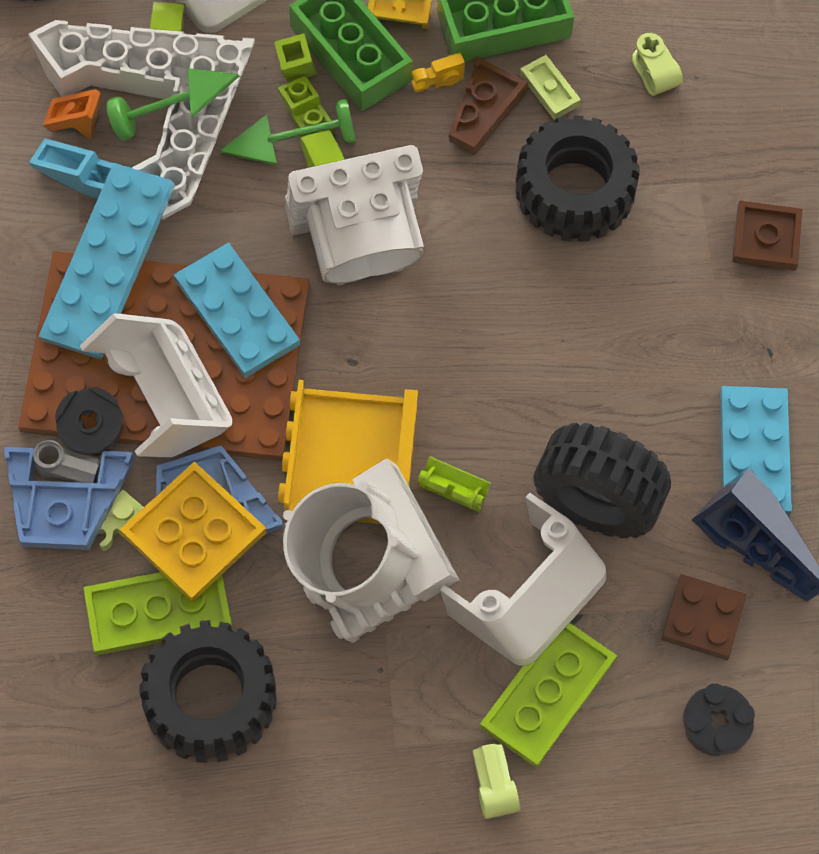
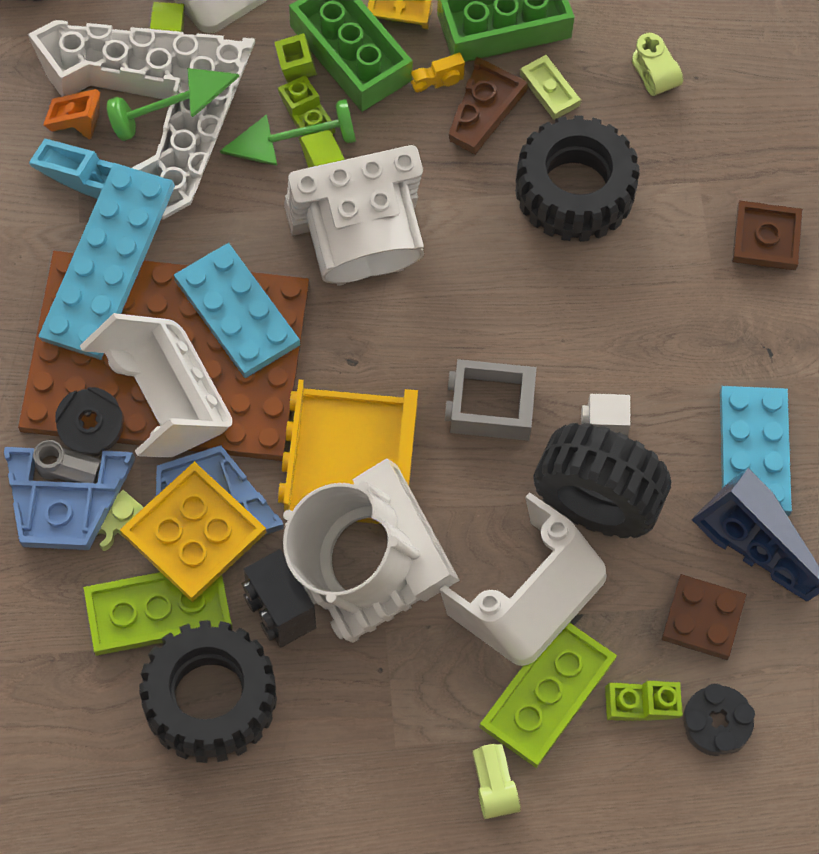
lime hinge [417,456,491,513] -> none
none -> black brick [242,549,316,648]
none -> light grey window [445,359,537,441]
none -> white brick [581,394,630,435]
none -> lime slope [605,680,682,721]

